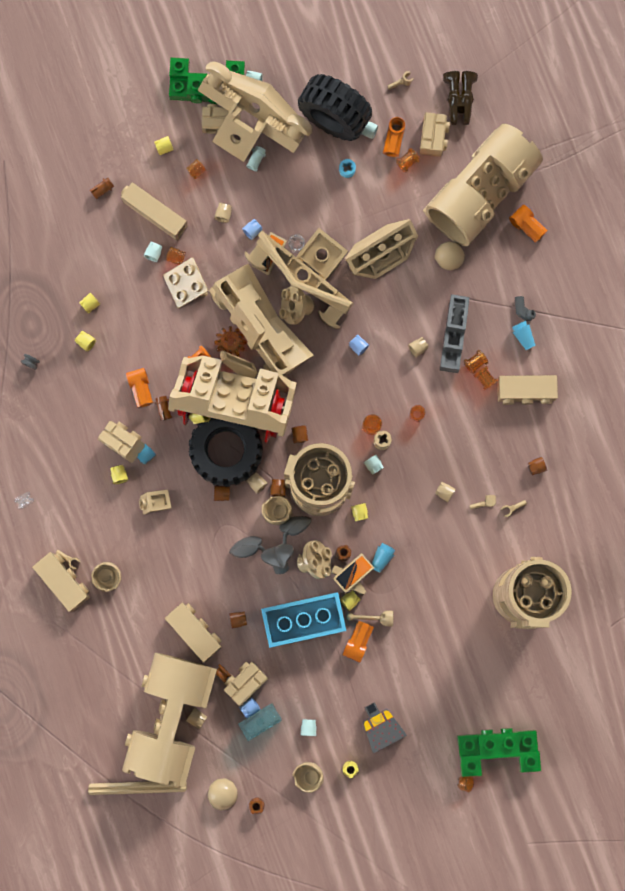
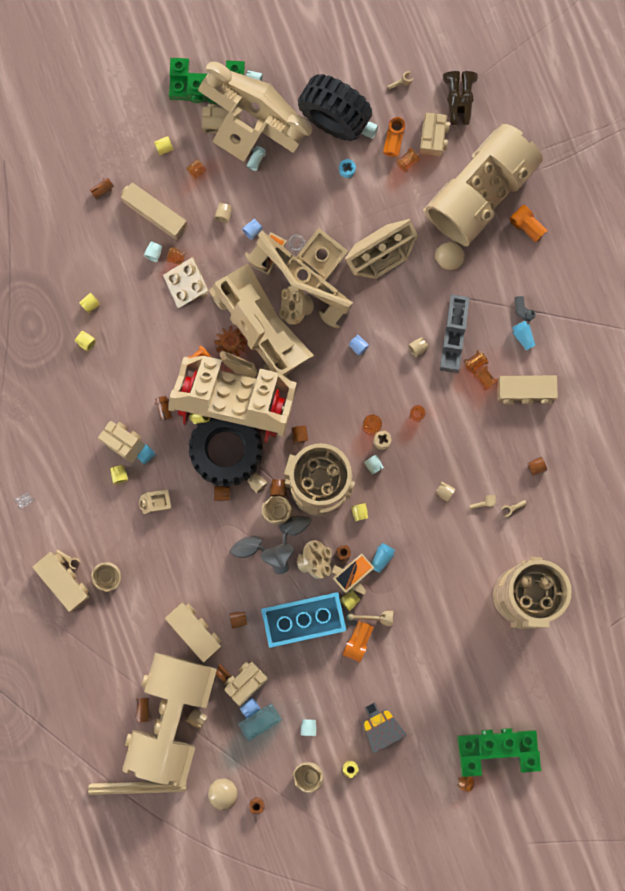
dark grey bush [21,354,40,370] -> none
orange piece [126,368,154,408] -> none
none -> dark orange pin [135,698,151,722]

